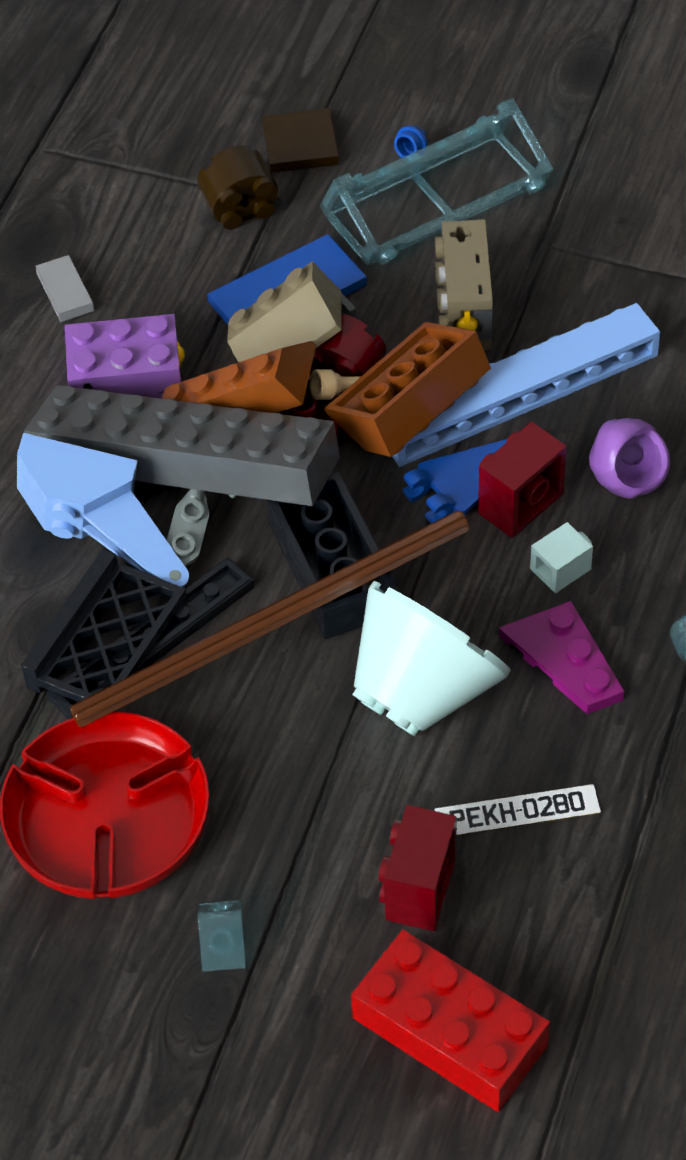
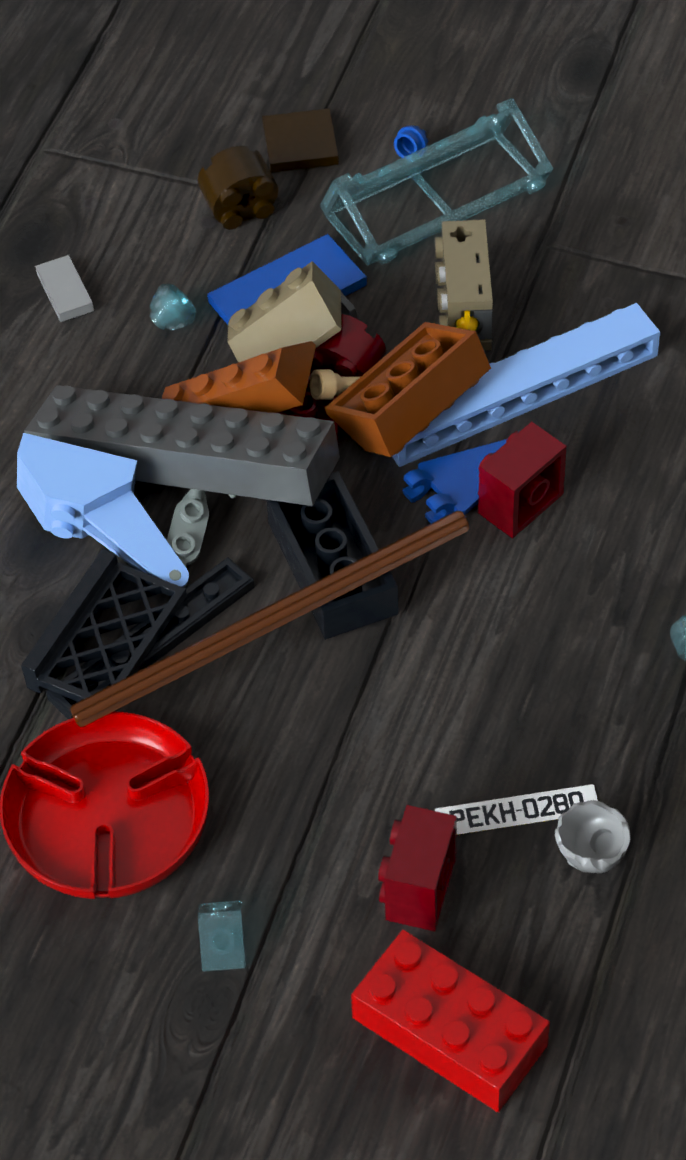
medium lavender piece [65,314,185,399] -> none
light aqua cone [352,581,511,737] -> none
magenta wing [499,601,624,714] -> none
light aqua brick [530,522,593,593] -> none
medium lavender piece [589,418,671,499] -> none
none -> clear light blue cone [149,284,196,331]
none -> light grey hair [555,800,631,874]

